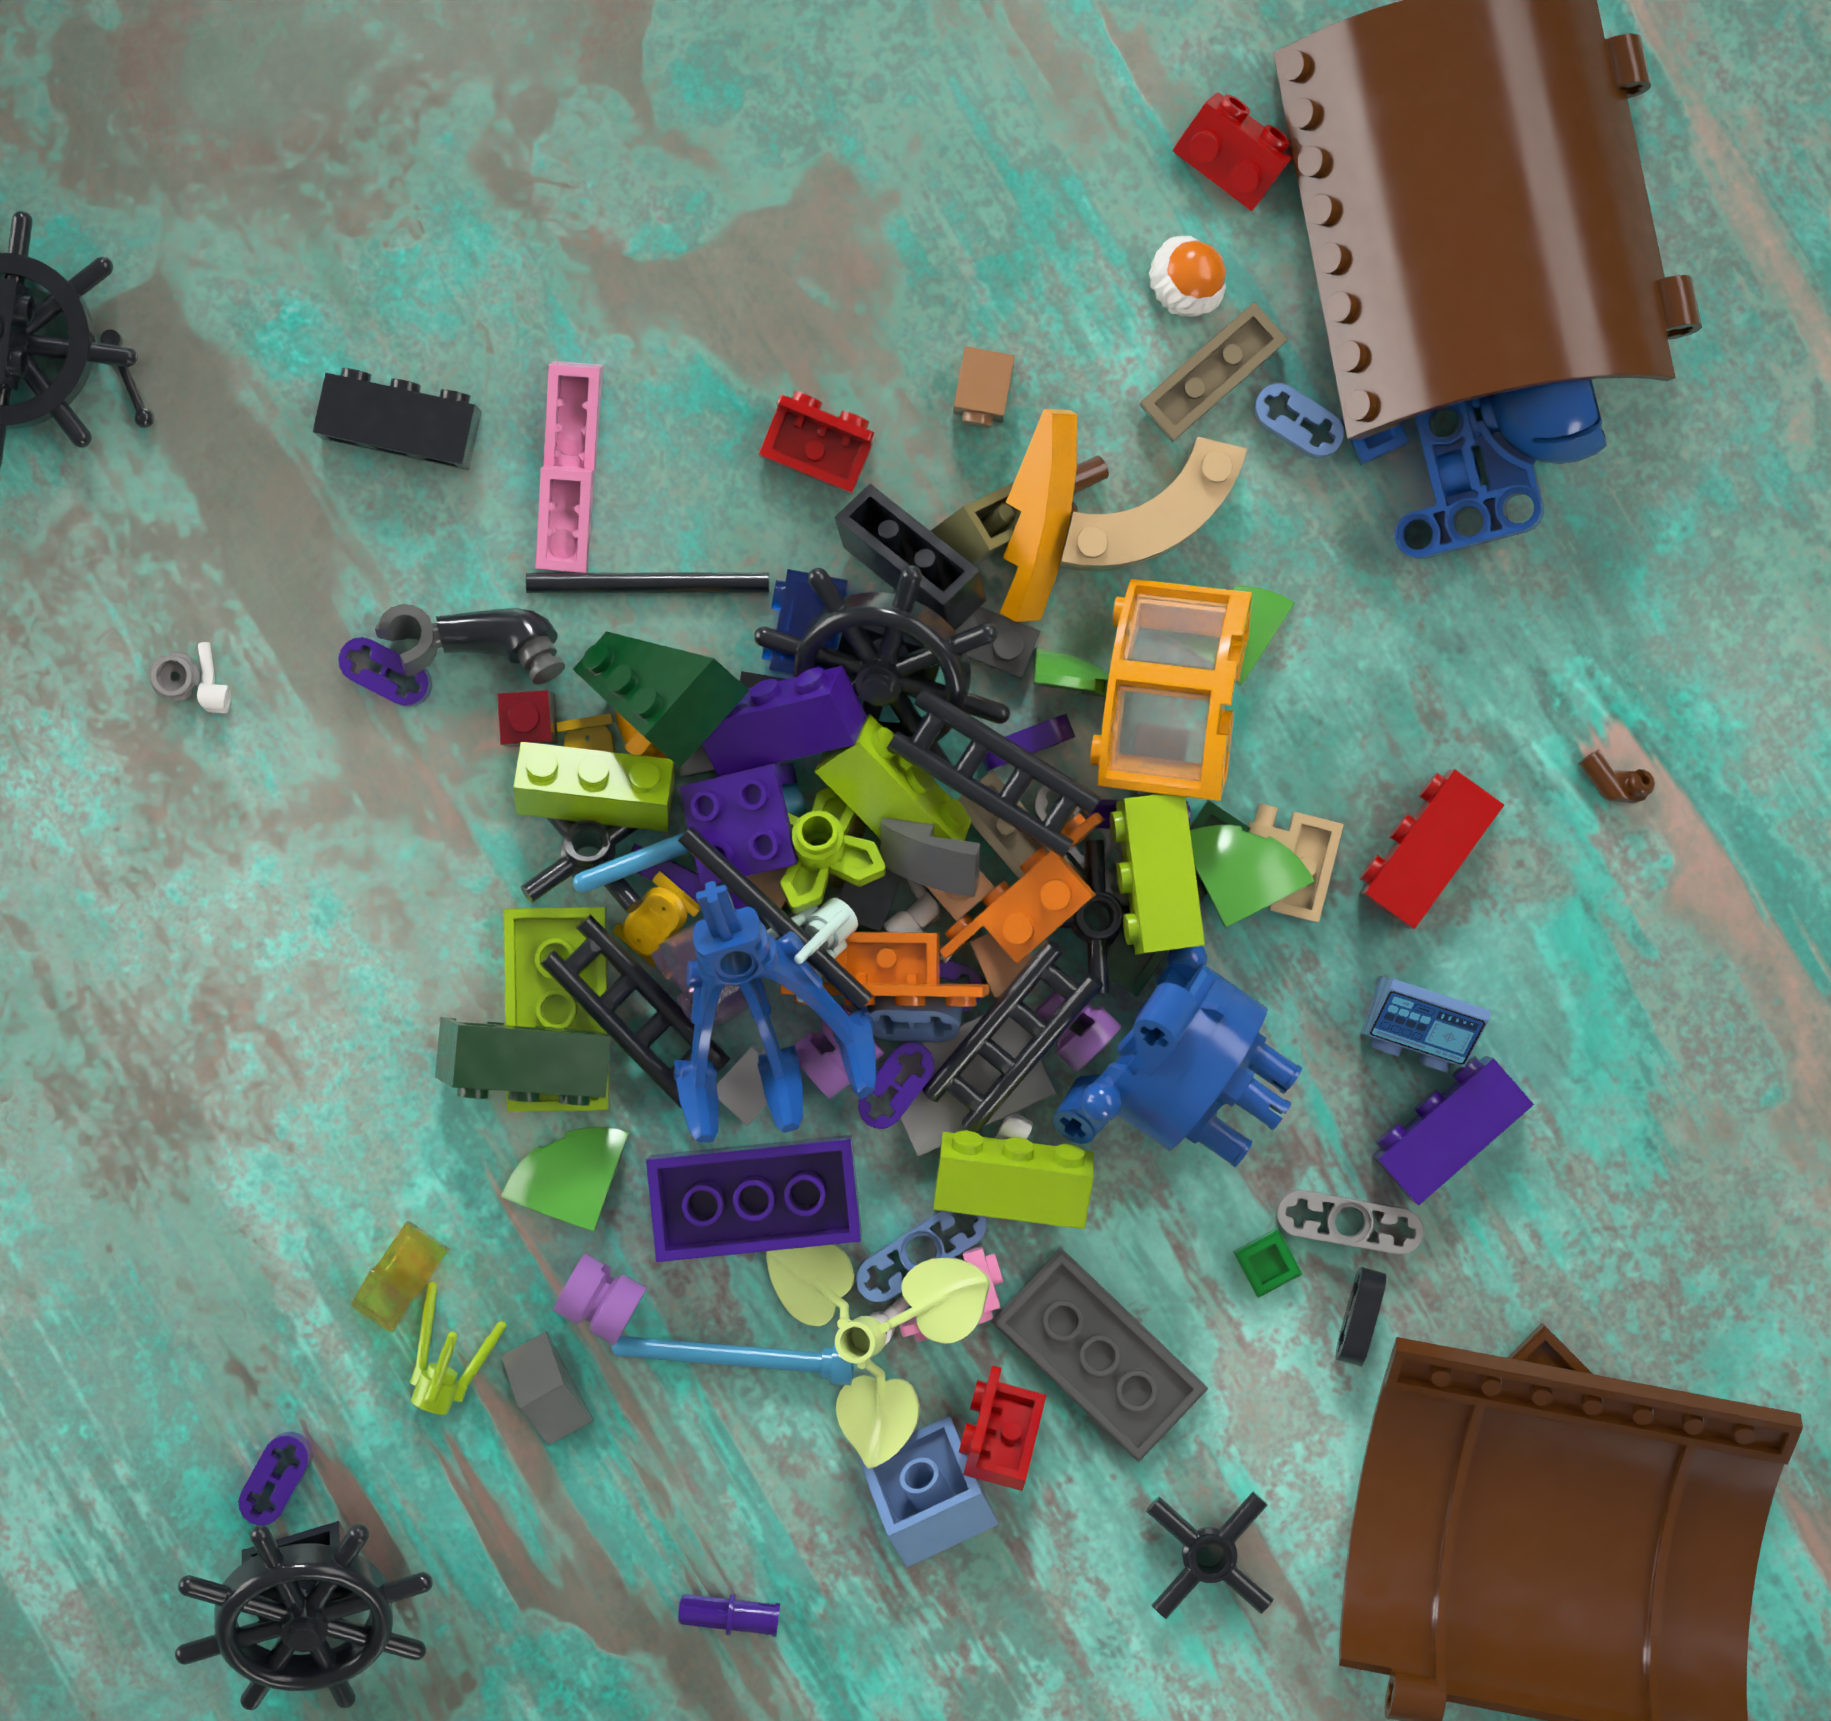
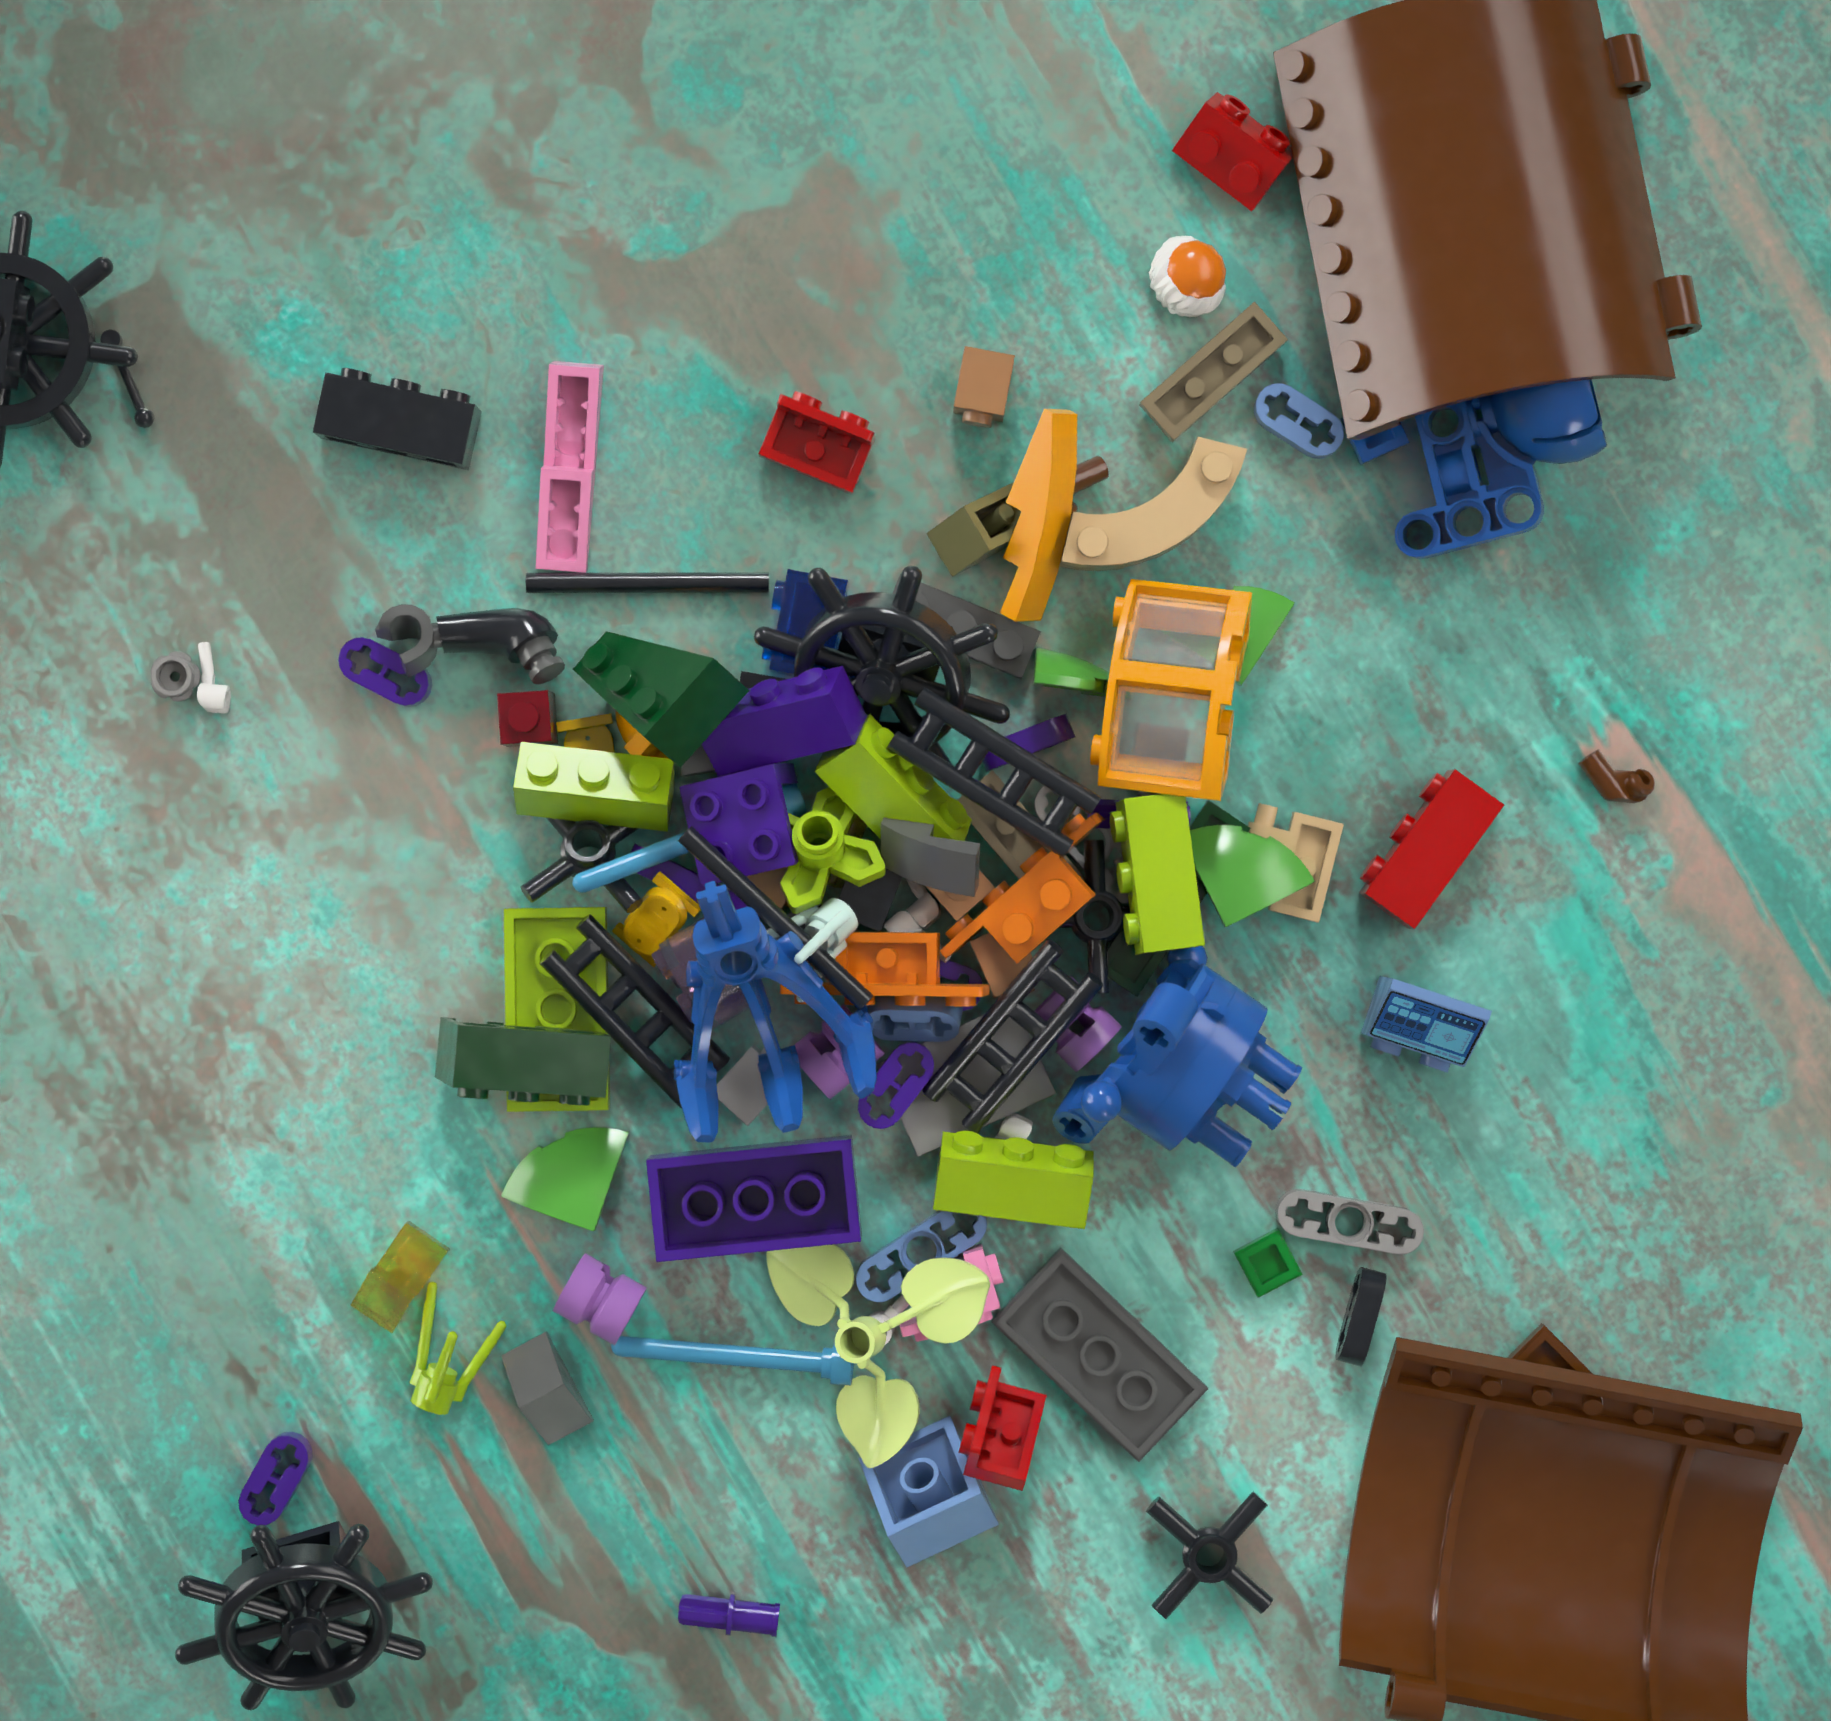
black brick [834,484,987,631] -> none
dark purple brick [1372,1056,1534,1206] -> none

